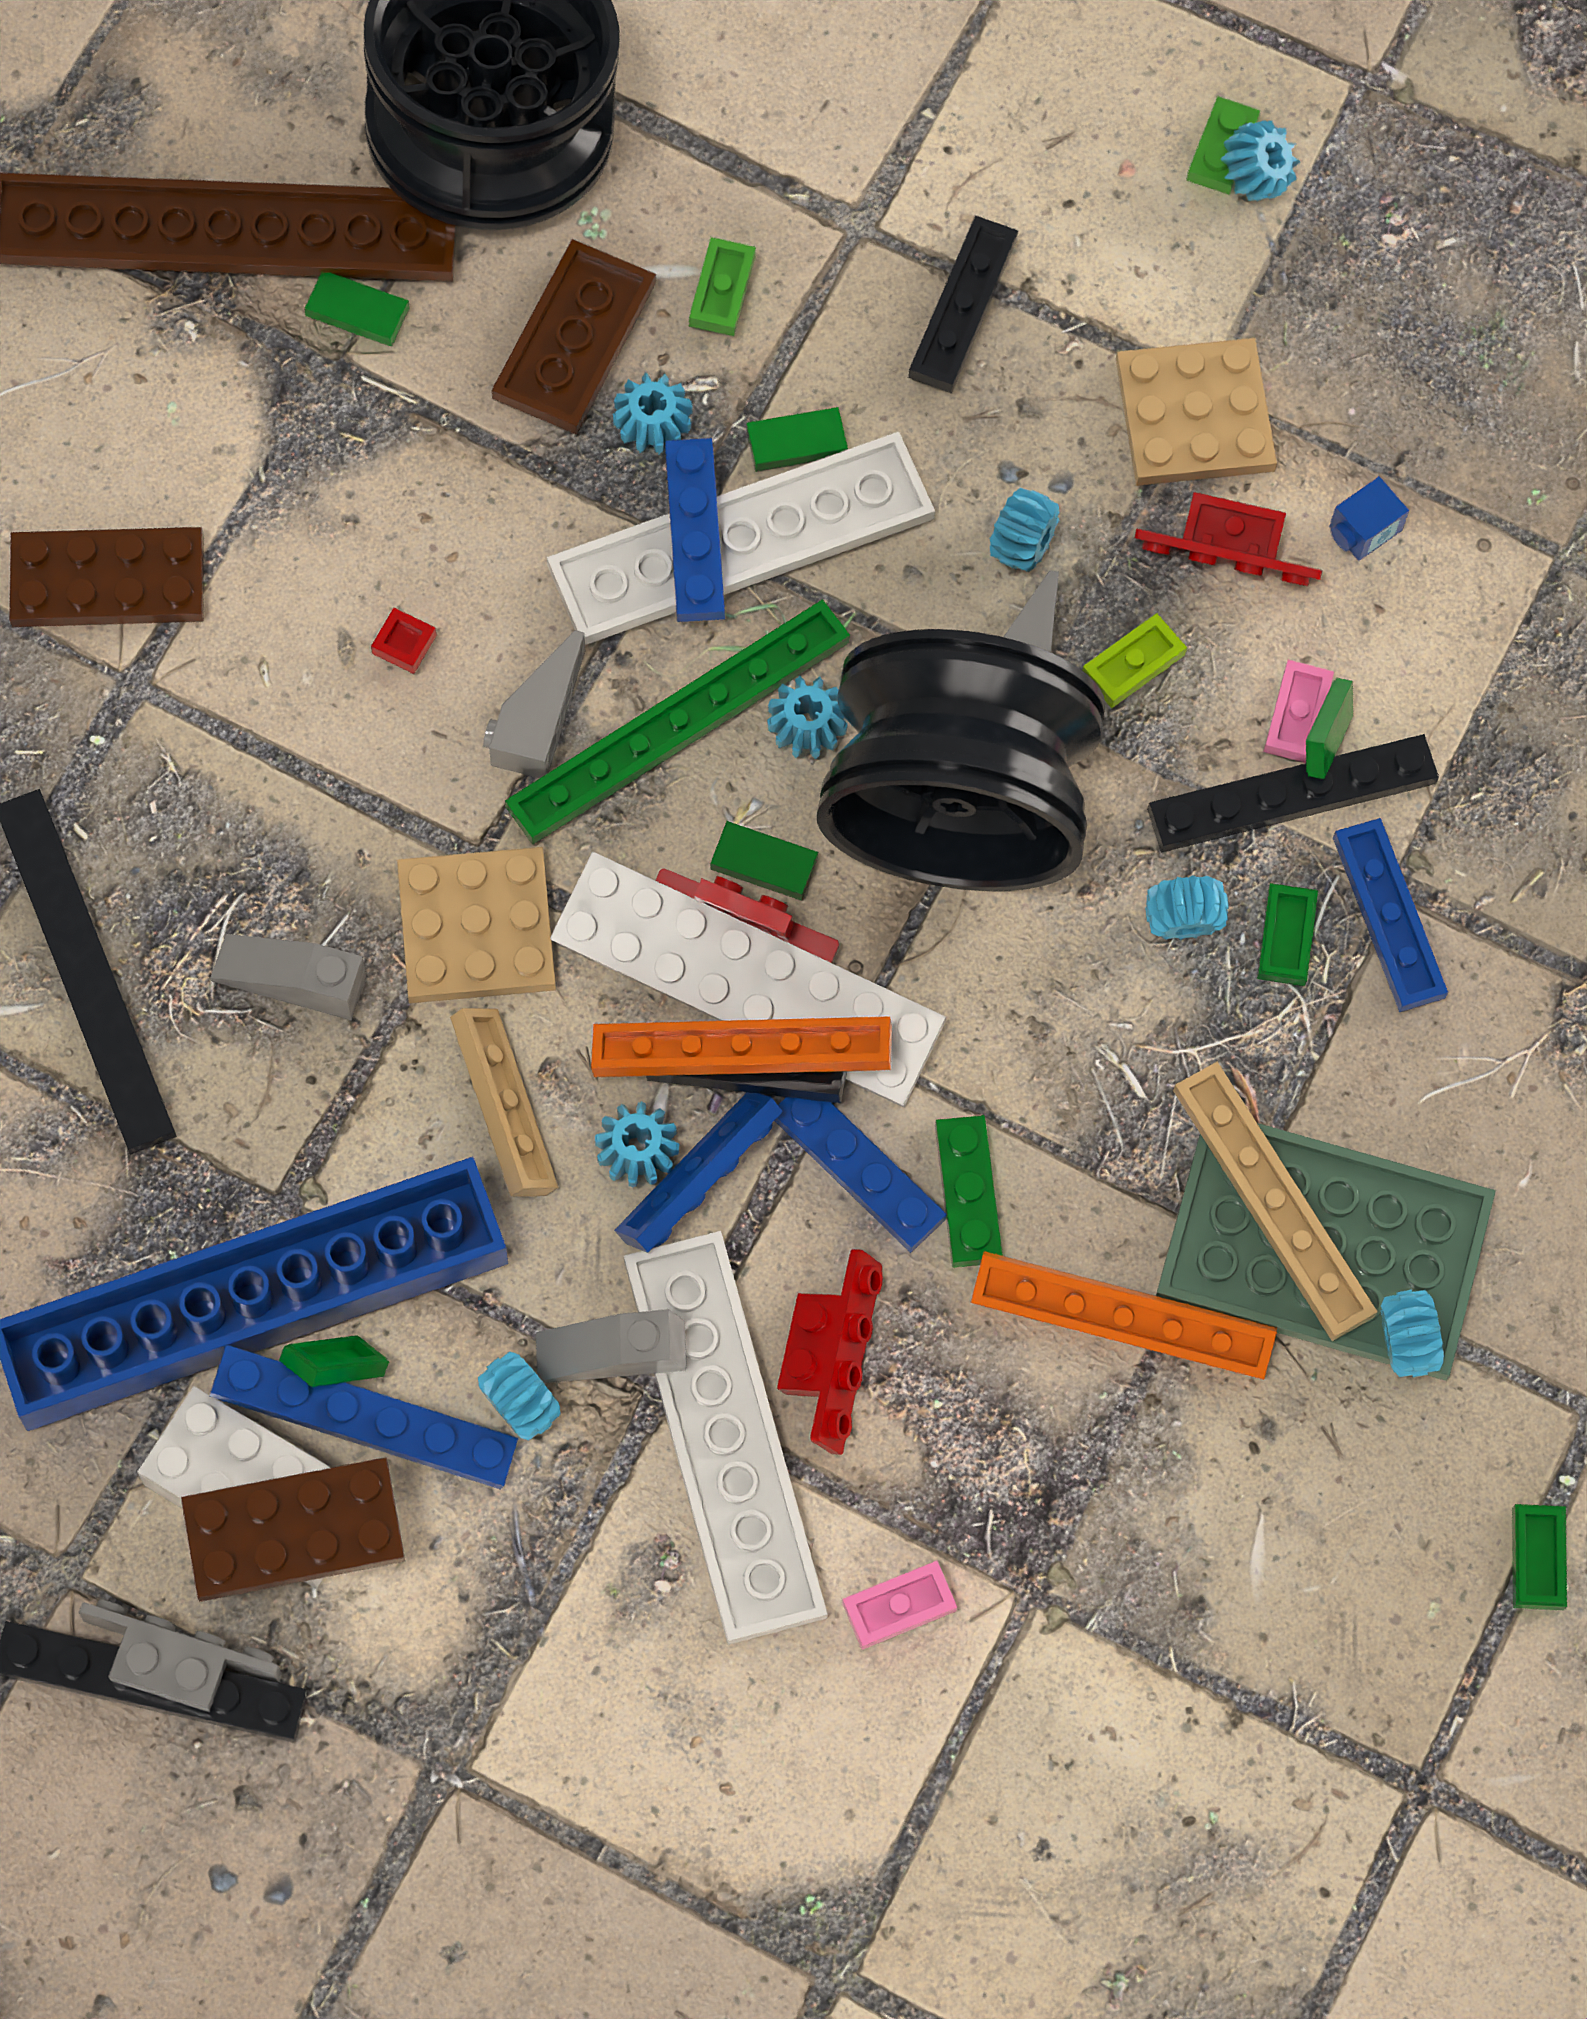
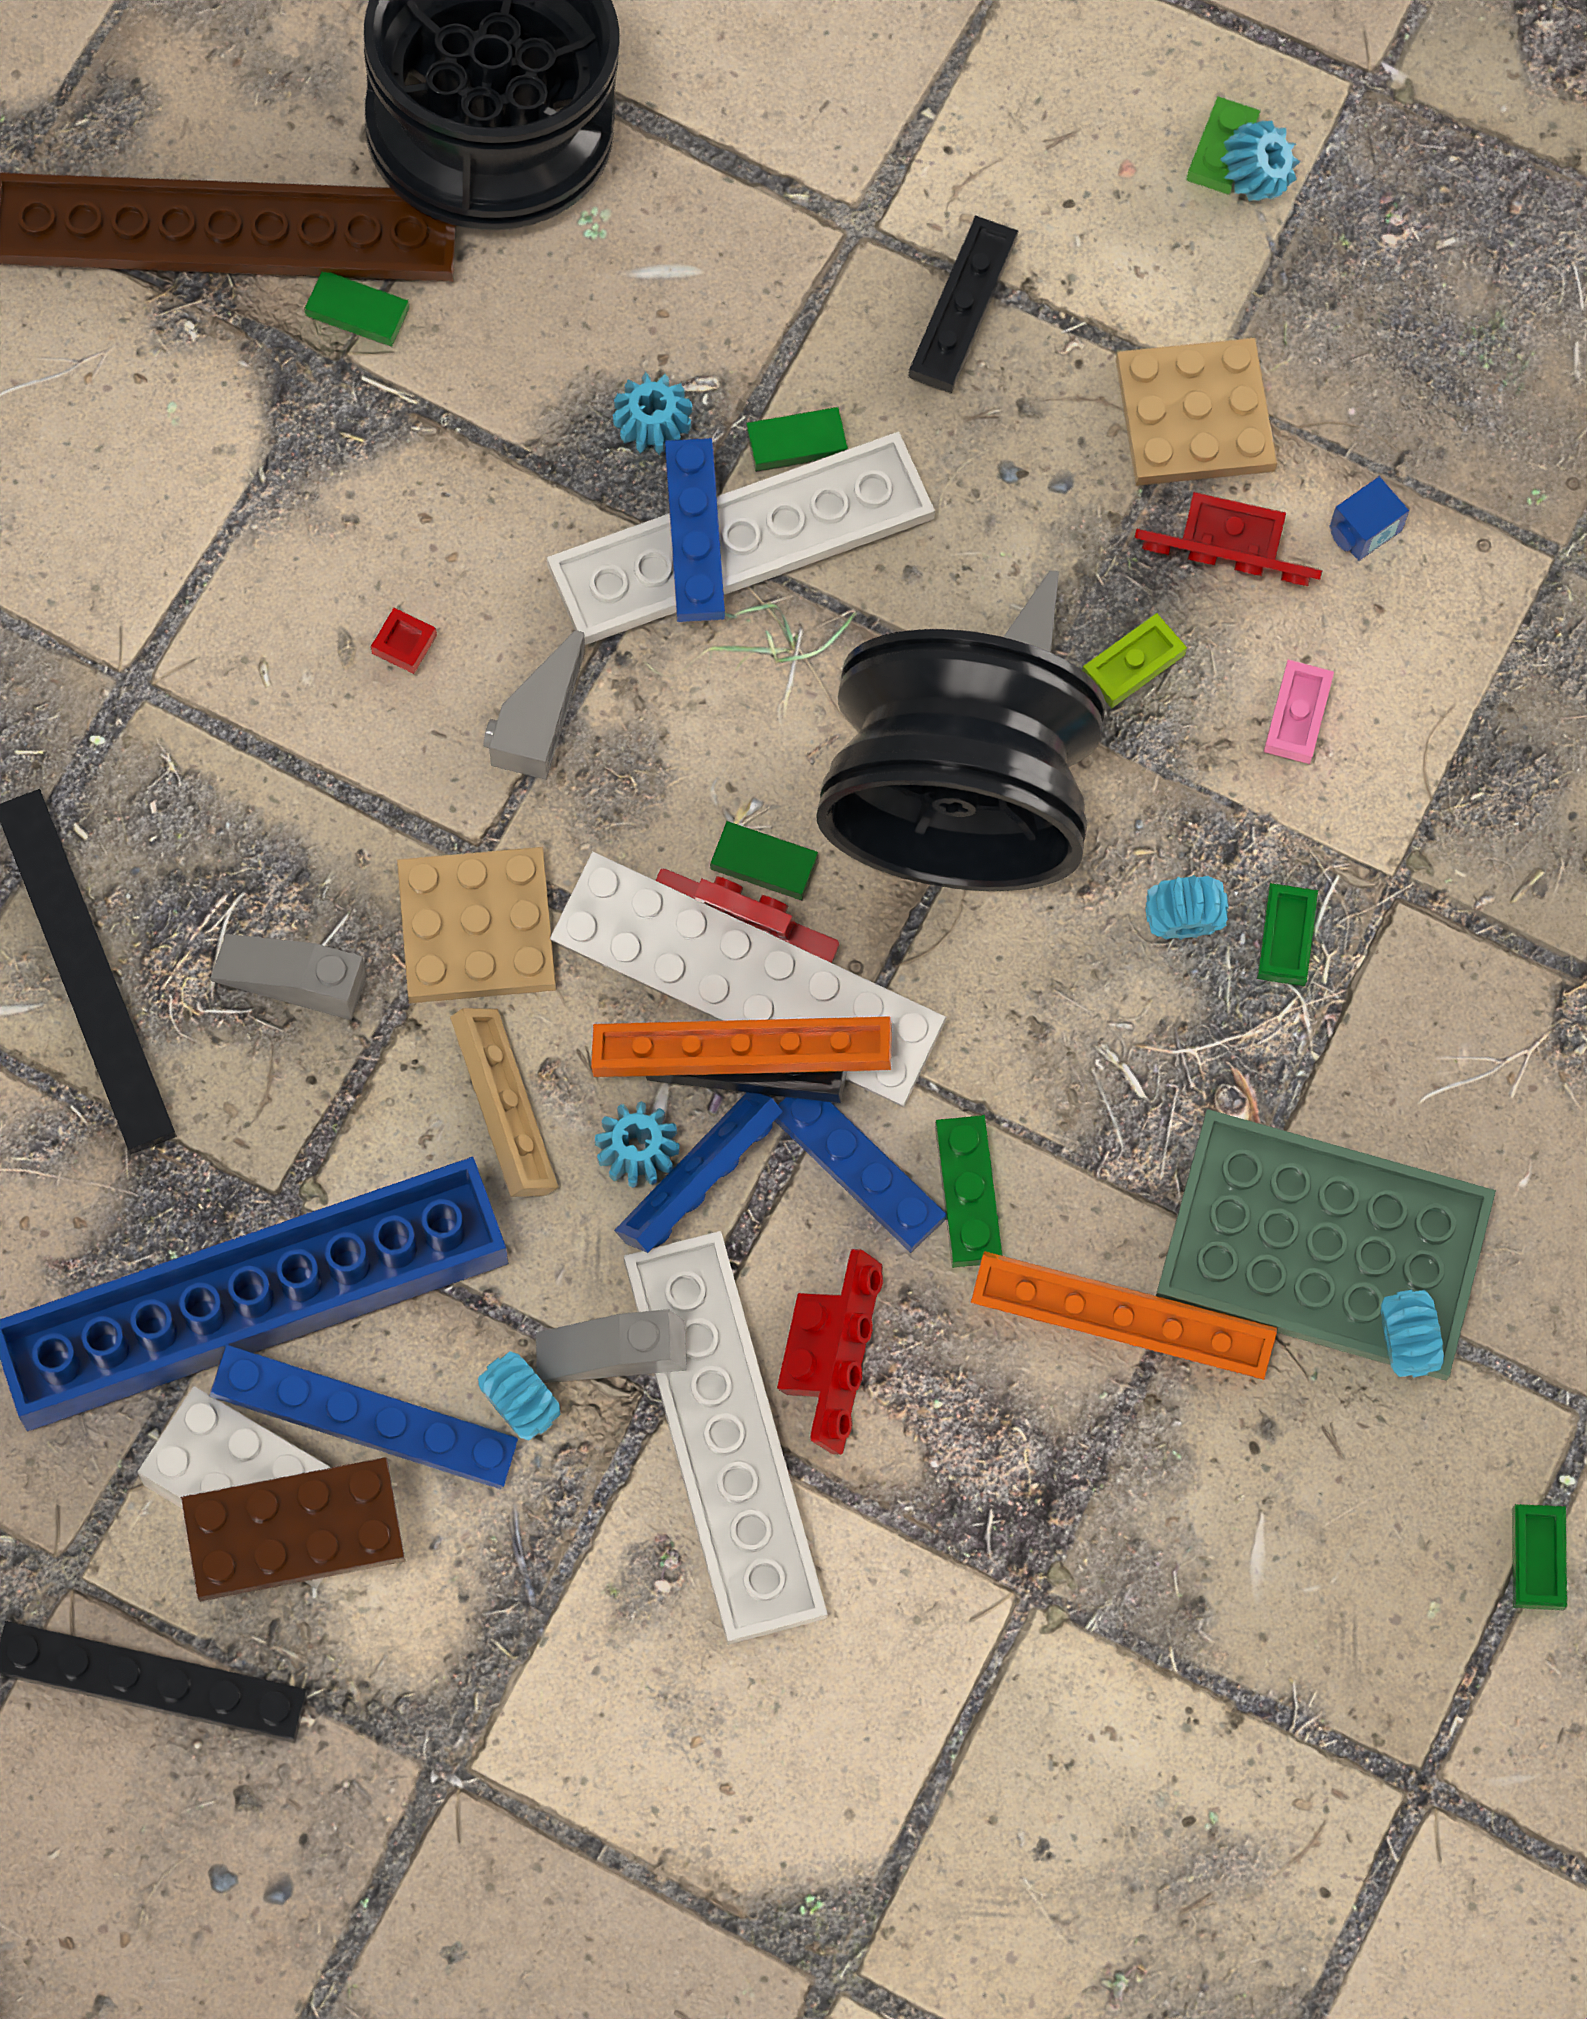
reddish brown plate [9,527,204,627] -> none
light grey bracket [79,1600,282,1712] -> none
green tile [279,1335,389,1387] -> none
reddish brown plate [491,239,656,435] -> none
green plate [505,599,850,845] -> none
bright green plate [689,237,756,336] -> none
medium azure gear [767,675,848,760] -> none
bright pink plate [842,1561,957,1650] -> none
medium azure gear [989,488,1060,572] -> none
black plate [1147,734,1439,853] -> none
tan plate [1173,1061,1377,1341] -> none
green tile [1306,678,1353,779] -> none
blue plate [1333,818,1448,1013] -> none

